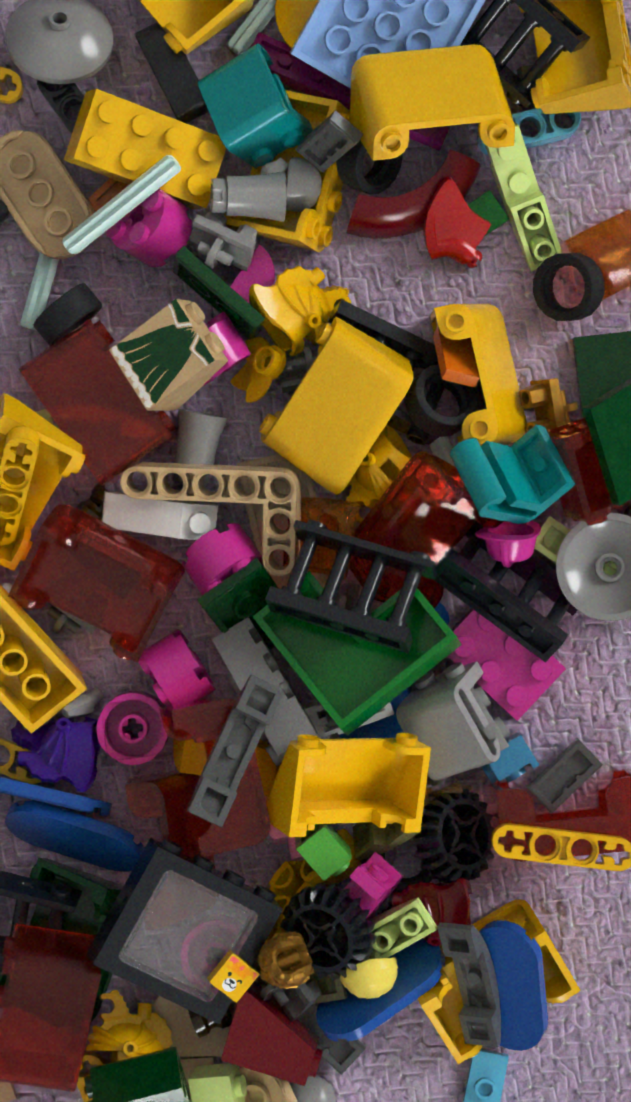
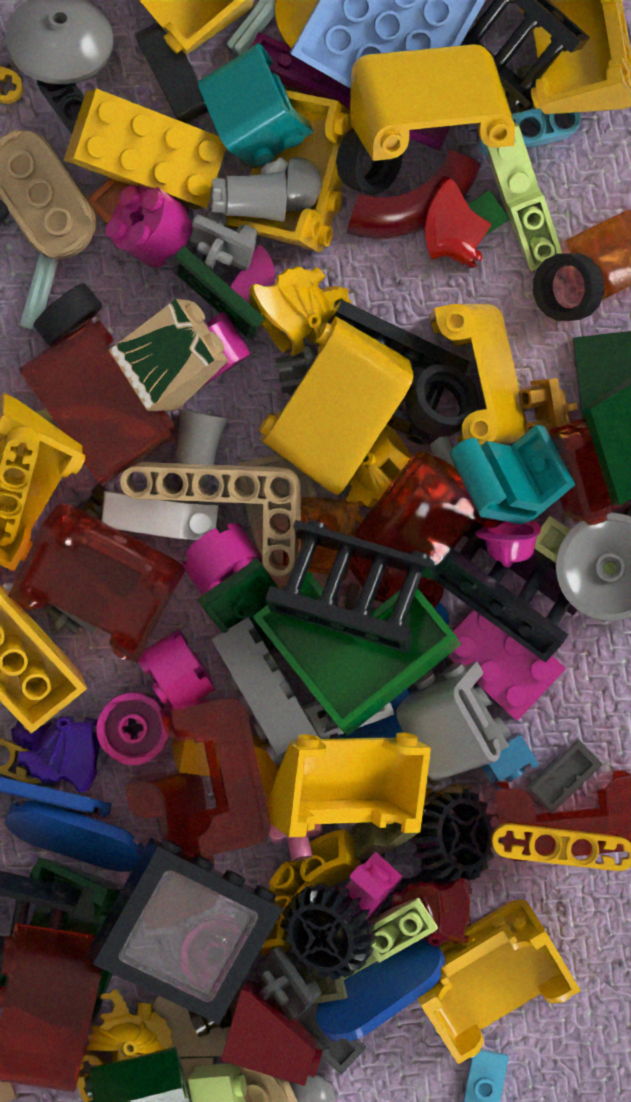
light grey bar [61,687,104,719] -> none
light aqua axle [62,155,181,254] -> none
dark grey slope [187,675,285,828] -> none
yellow tile [207,950,260,1003] -> none
yellow plate [230,337,286,403] -> none
pearl gold piece [257,931,314,989] -> none
dark grey plate [295,110,363,172] -> none
bright green brick [295,824,352,881] -> none
light yellow piece [339,957,398,999] -> none
orange tile [433,326,480,387] -> none
dark grey slope [437,922,501,1047] -> none
blue tile [479,920,548,1051] -> none

